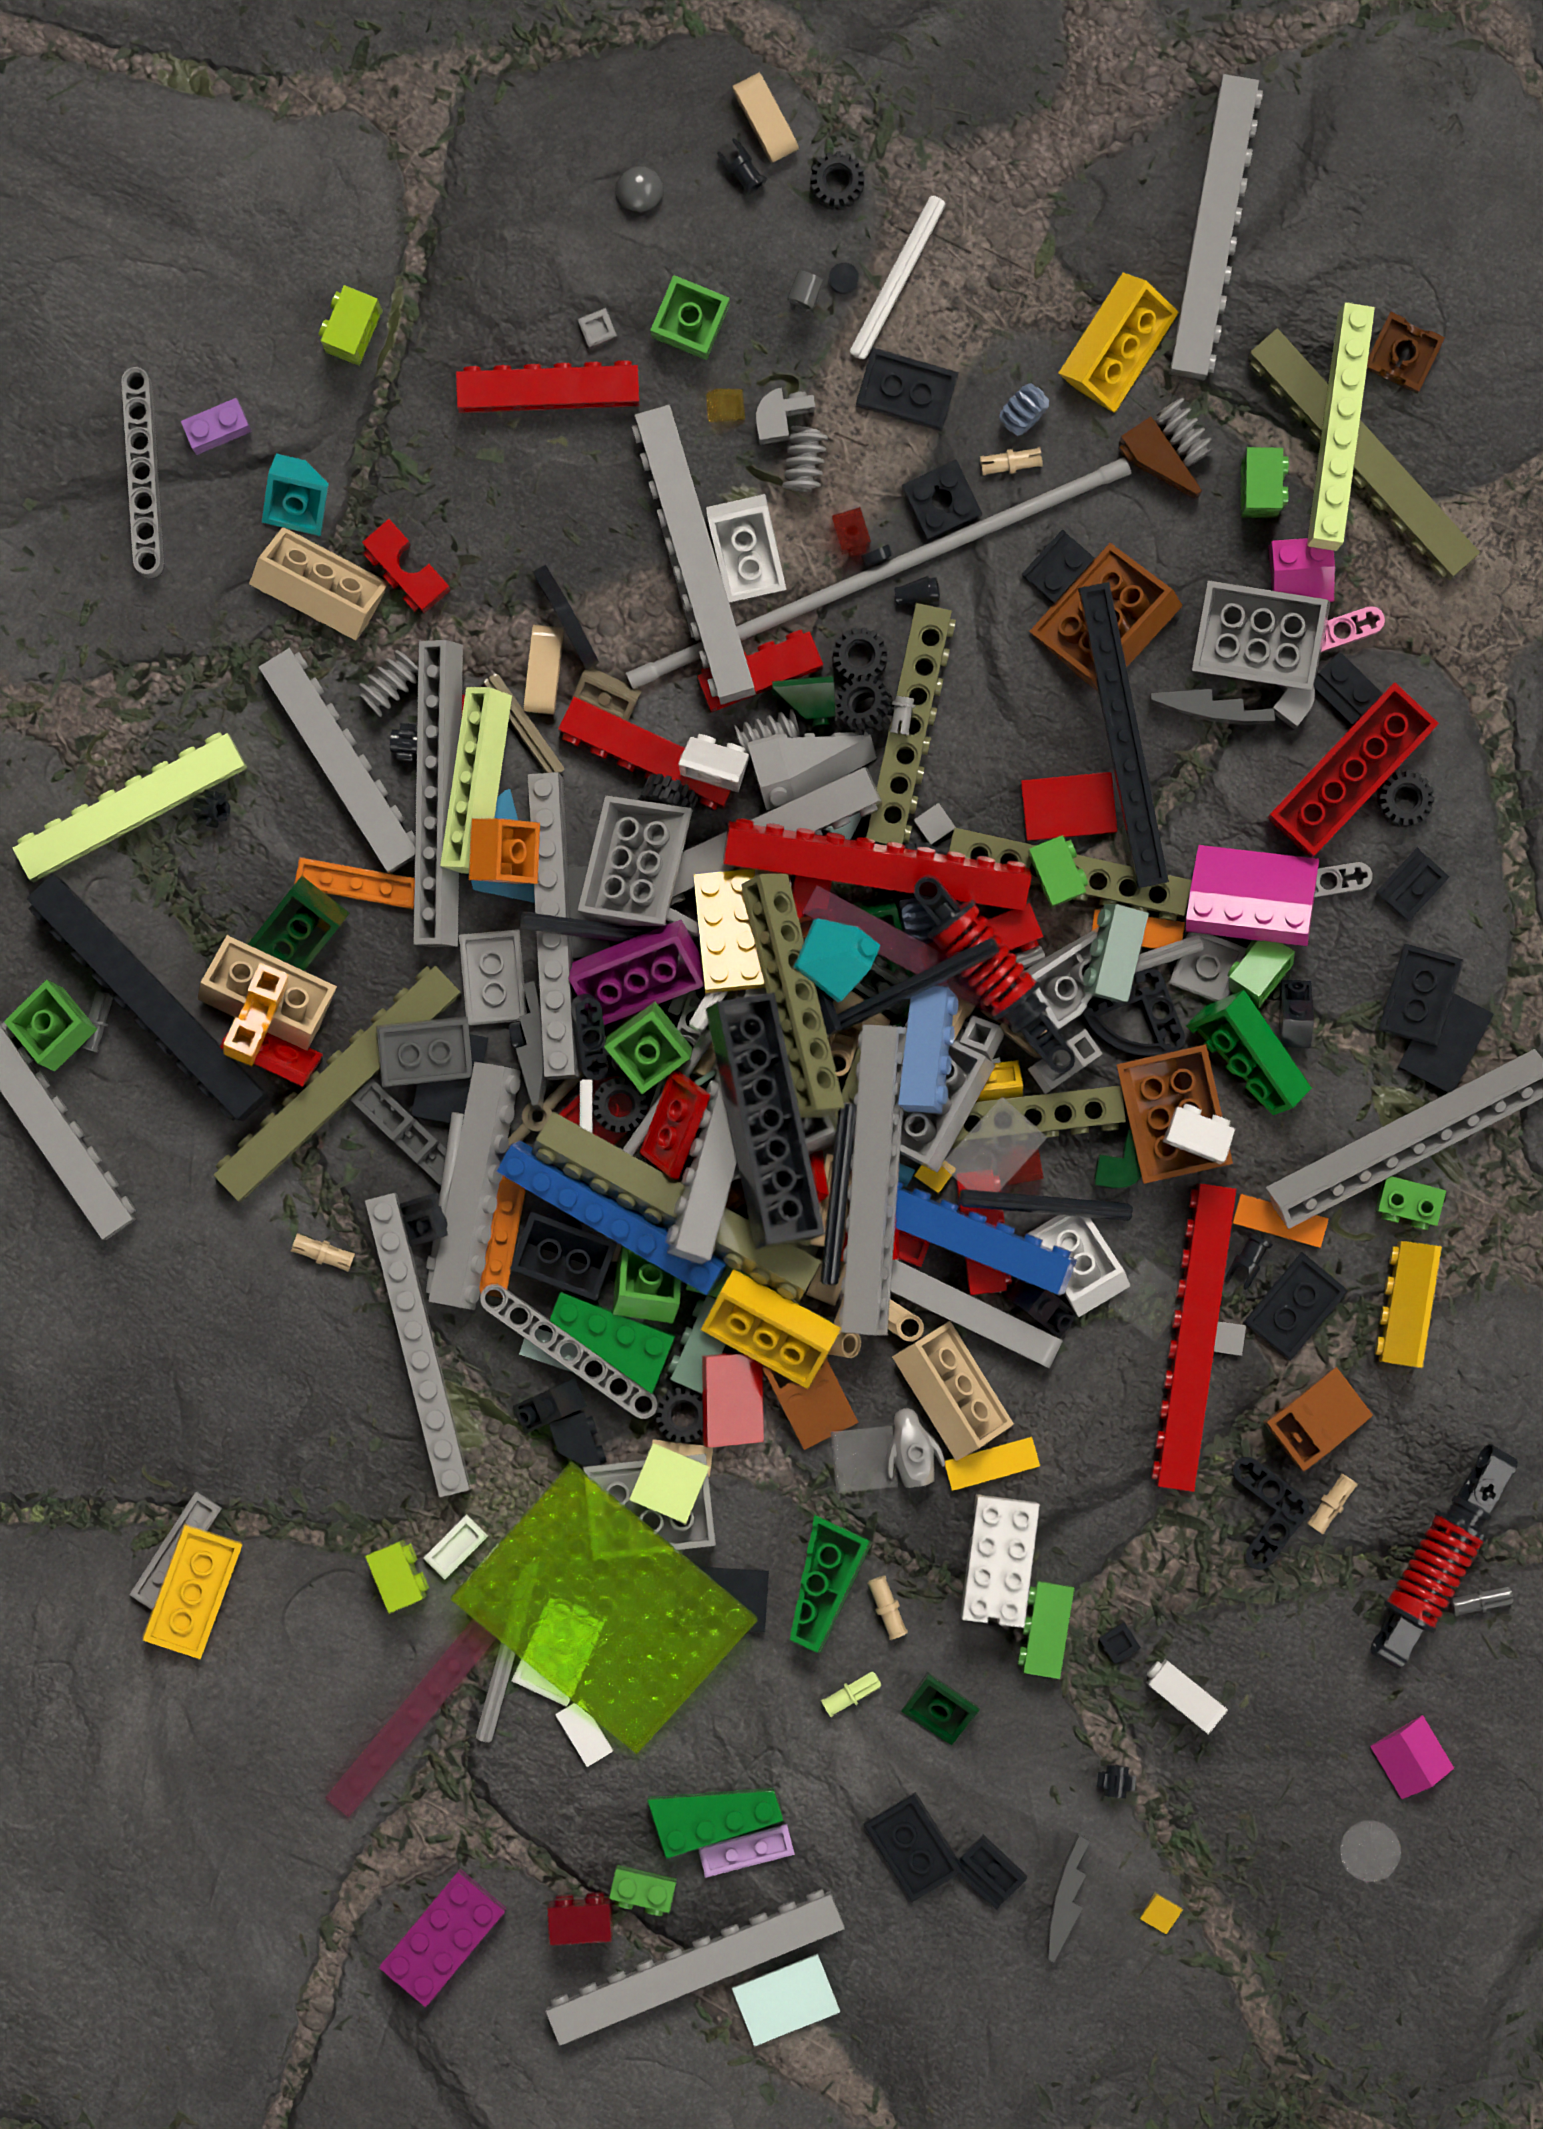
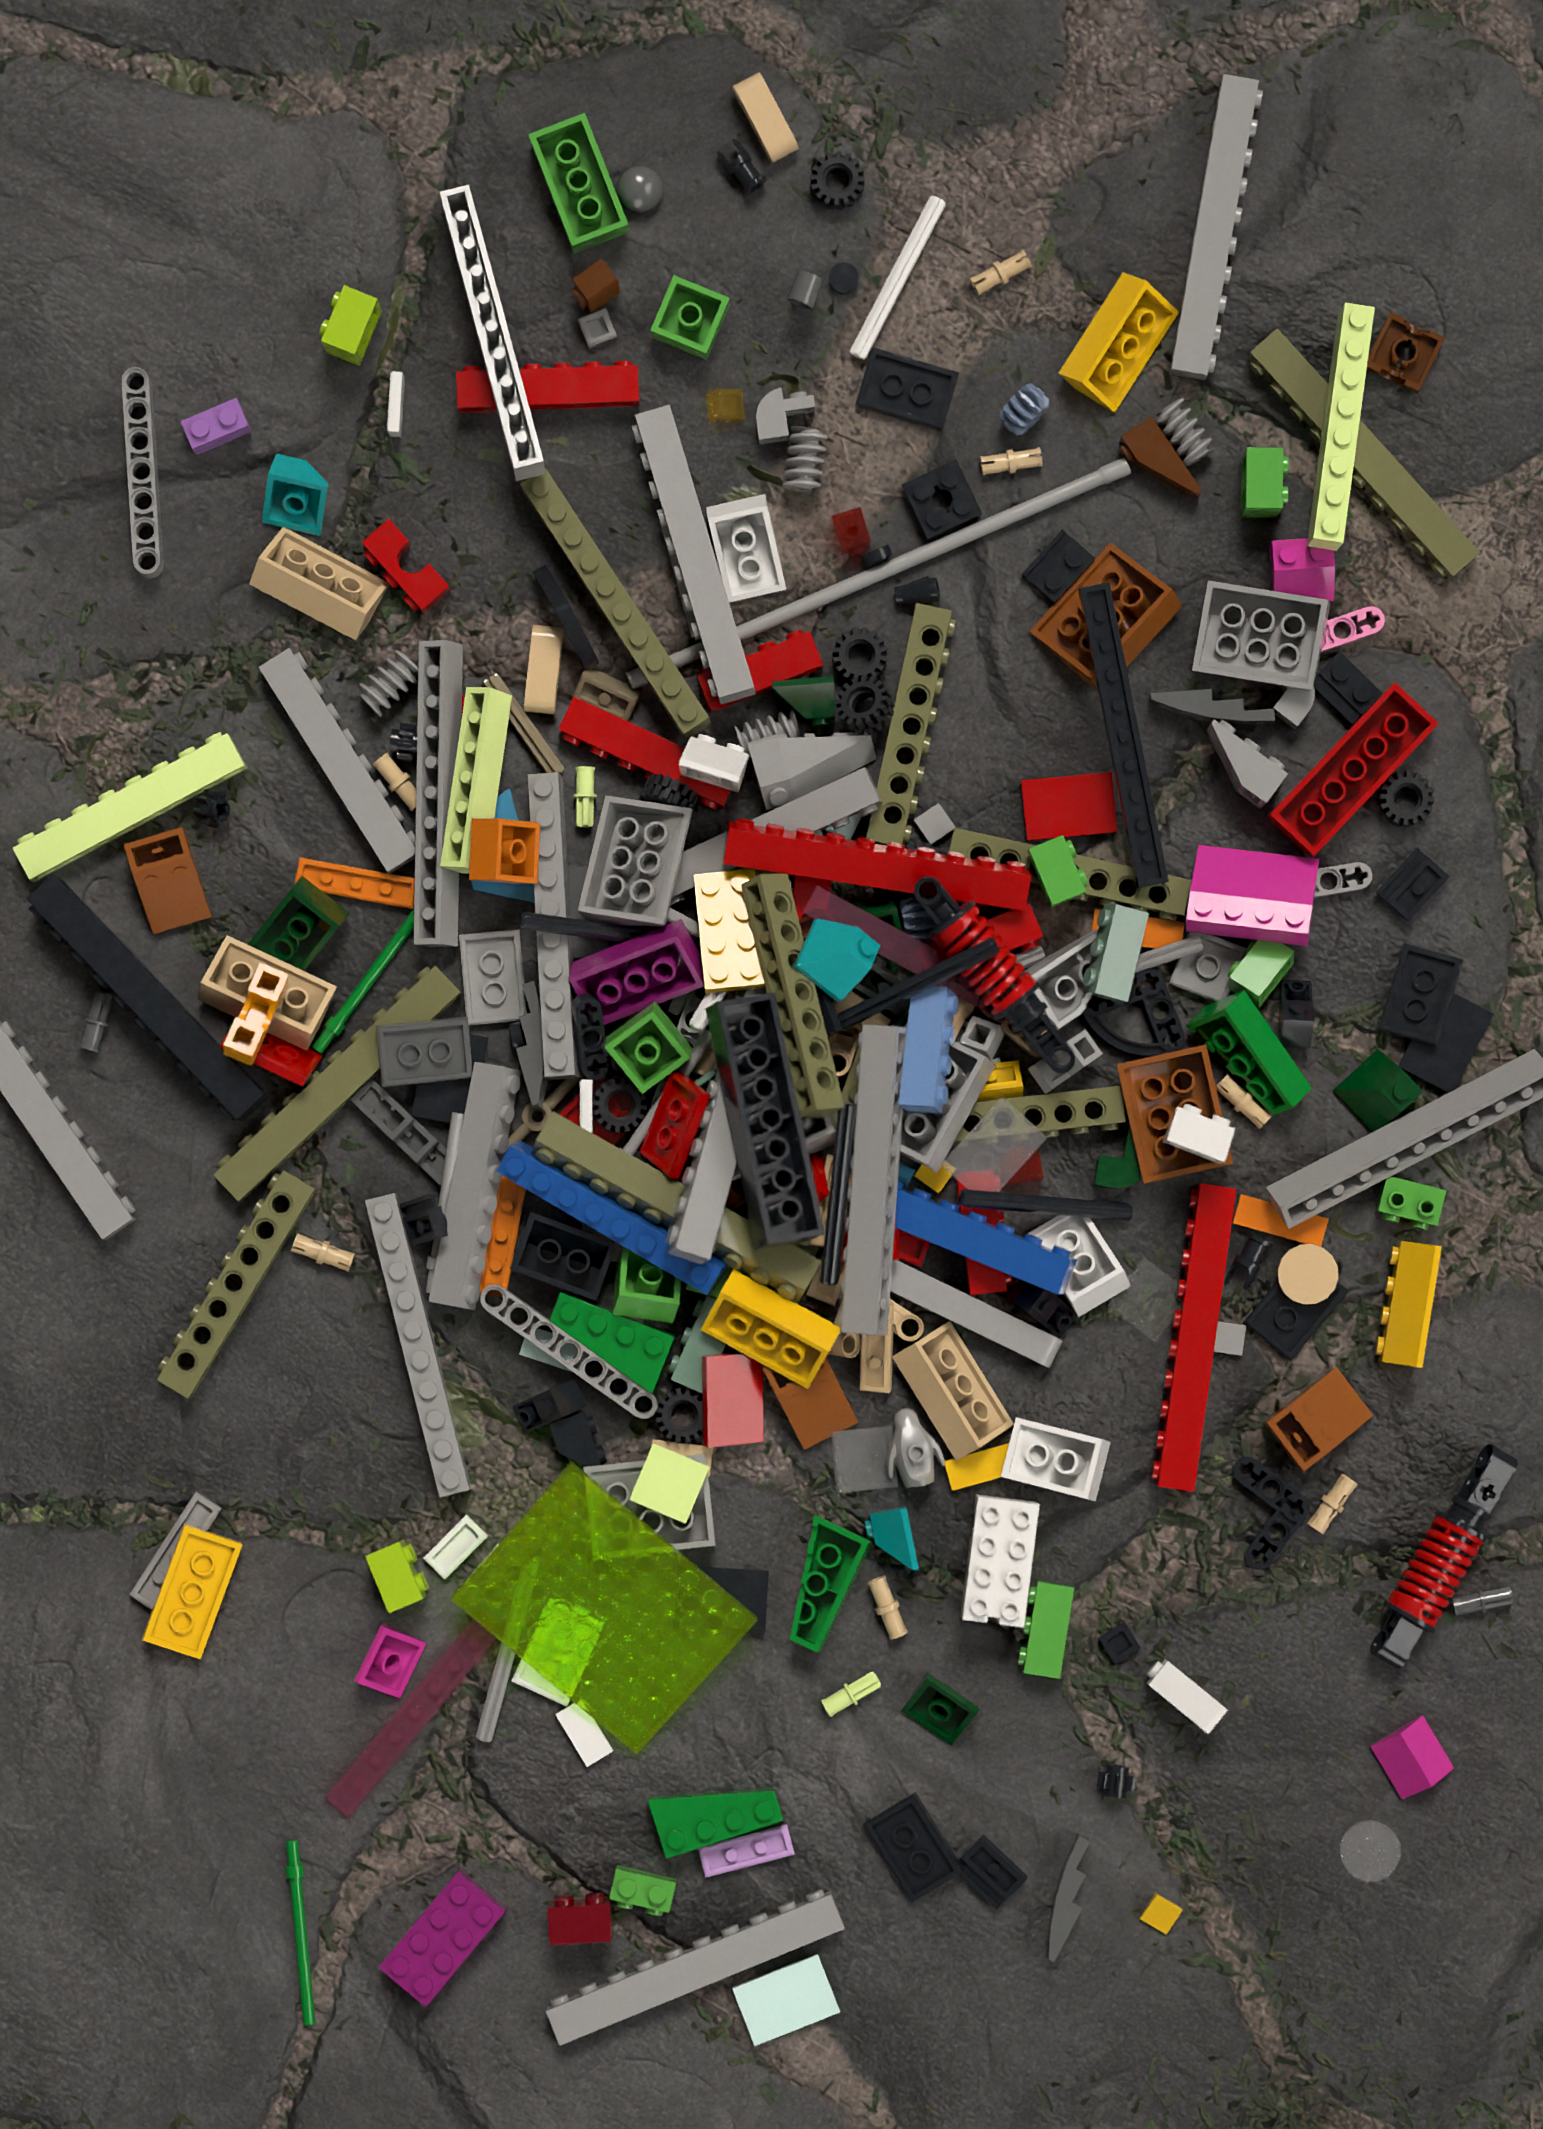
bright green brick [4,980,98,1071] -> none
light grey pin [890,696,916,735] -> none
none -> dark orange slope [124,827,212,934]
none -> olive brick [157,1170,317,1399]
none -> green bar [285,1840,315,2025]
none -> green bar [312,909,414,1054]
none -> dark pink slope [354,1623,426,1698]
none -> tan pin [373,753,416,811]
none -> white tile [387,371,405,437]
none -> brick [440,185,546,481]
none -> olive brick [520,468,711,740]
none -> bright green brick [528,113,629,254]
none -> reddish brown brick [571,258,620,314]
none -> yellowish green axle [573,766,597,828]
none -> tan tile [860,1302,894,1393]
none -> teal slope [865,1506,919,1570]
none -> tan pin [970,250,1032,296]
none -> white slope [1001,1417,1111,1502]
none -> light grey slope [1206,720,1288,809]
none -> tan pin [1216,1074,1272,1129]
none -> tan tile [1277,1244,1338,1304]
none -> dark green slope [1333,1049,1423,1132]

